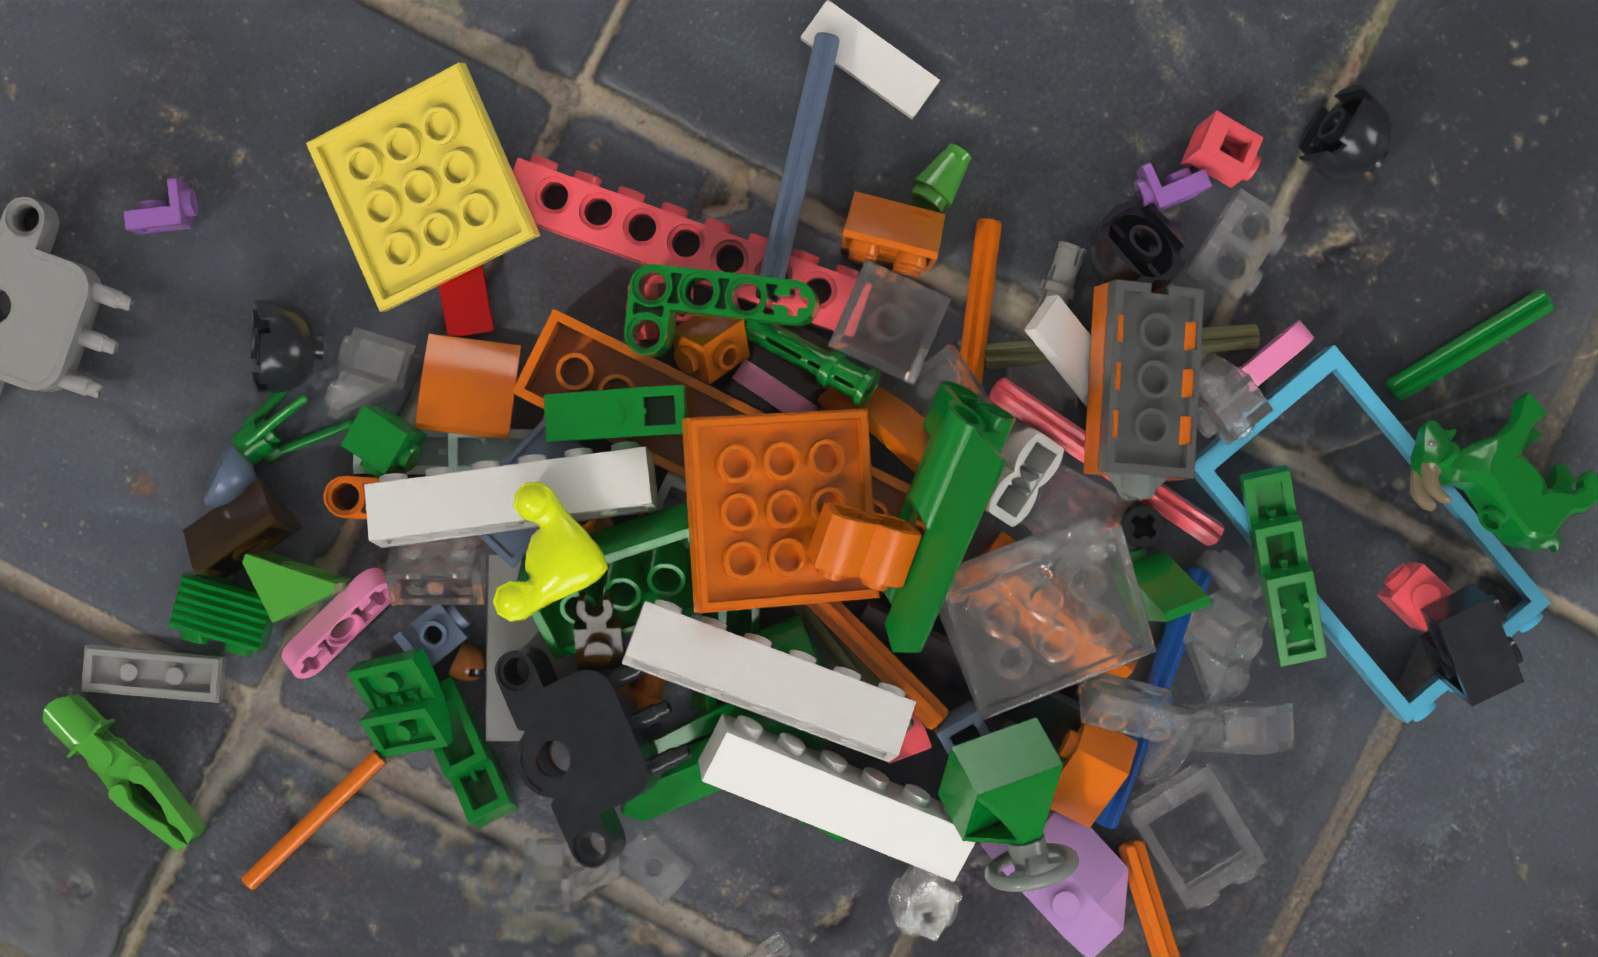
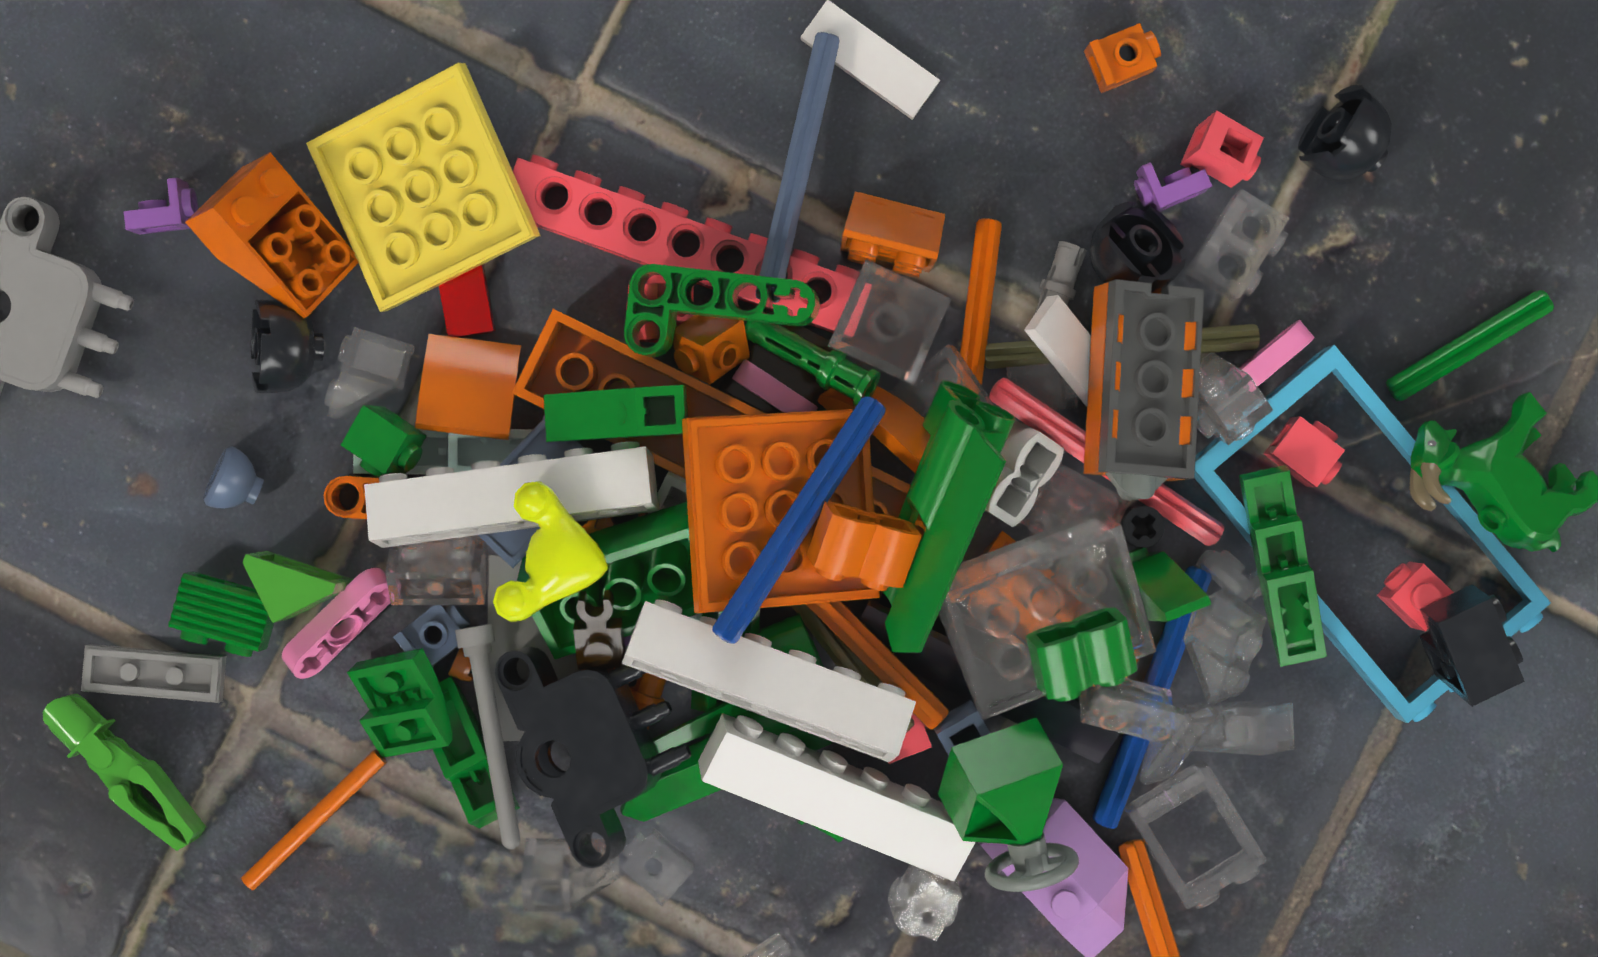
dark brown slope [183,478,303,579] -> none
green plant [232,391,354,465] -> none
bright green cone [909,143,972,213] -> none
orange brick [1050,716,1138,828] -> none
none -> orange slope [185,152,358,318]
none -> light grey piece [455,623,520,849]
none -> blue axle [712,396,886,644]
none -> green brick [1026,607,1138,701]
none -> orange brick [1084,23,1161,93]
none -> coral brick [1263,416,1345,487]

